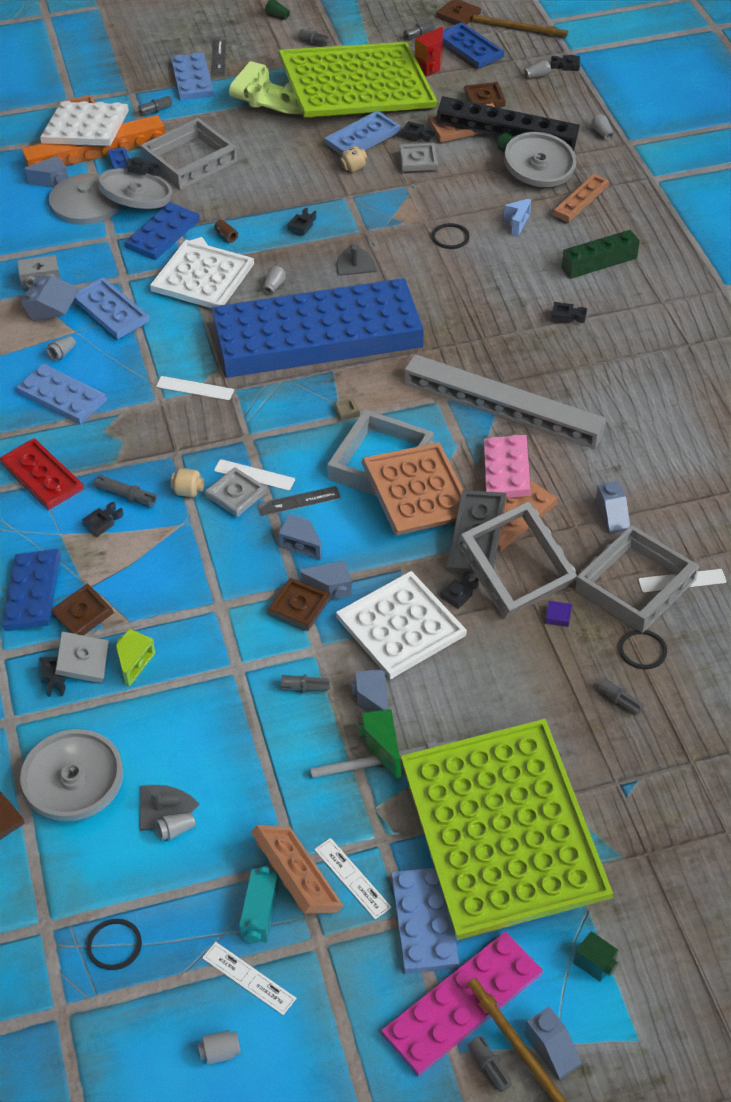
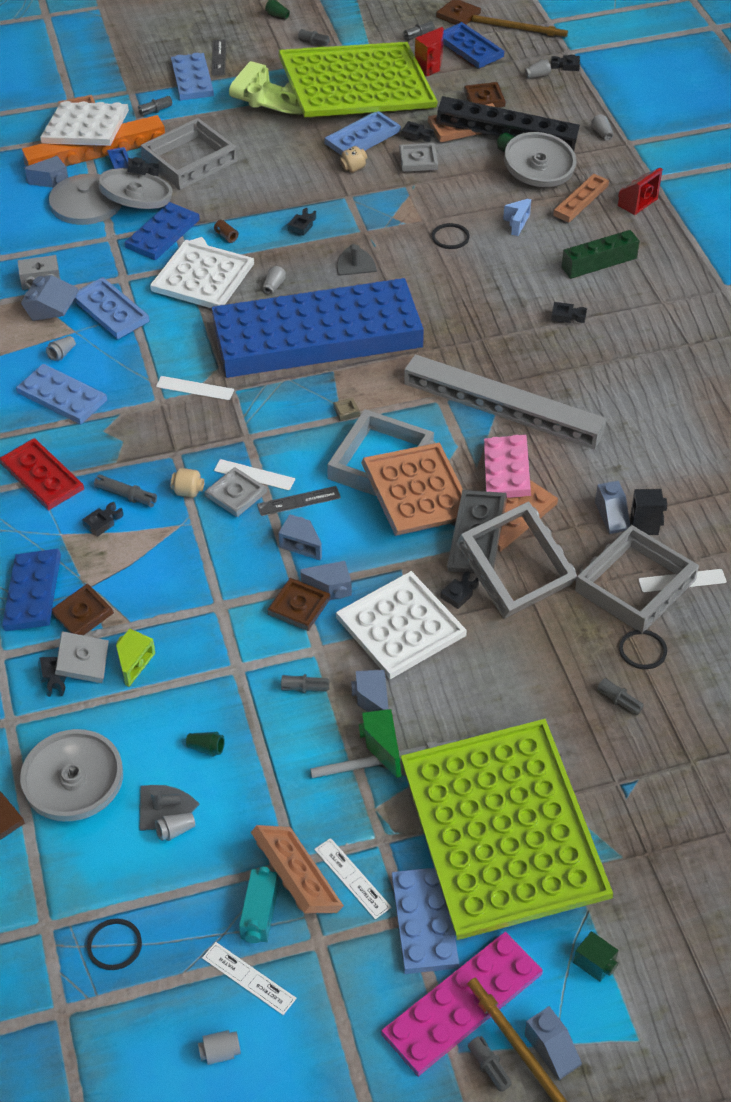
dark purple tile [546,601,572,627] -> none
none -> dark green cone [186,732,225,756]
none -> red slope [618,168,663,215]
none -> black brick [629,489,667,535]

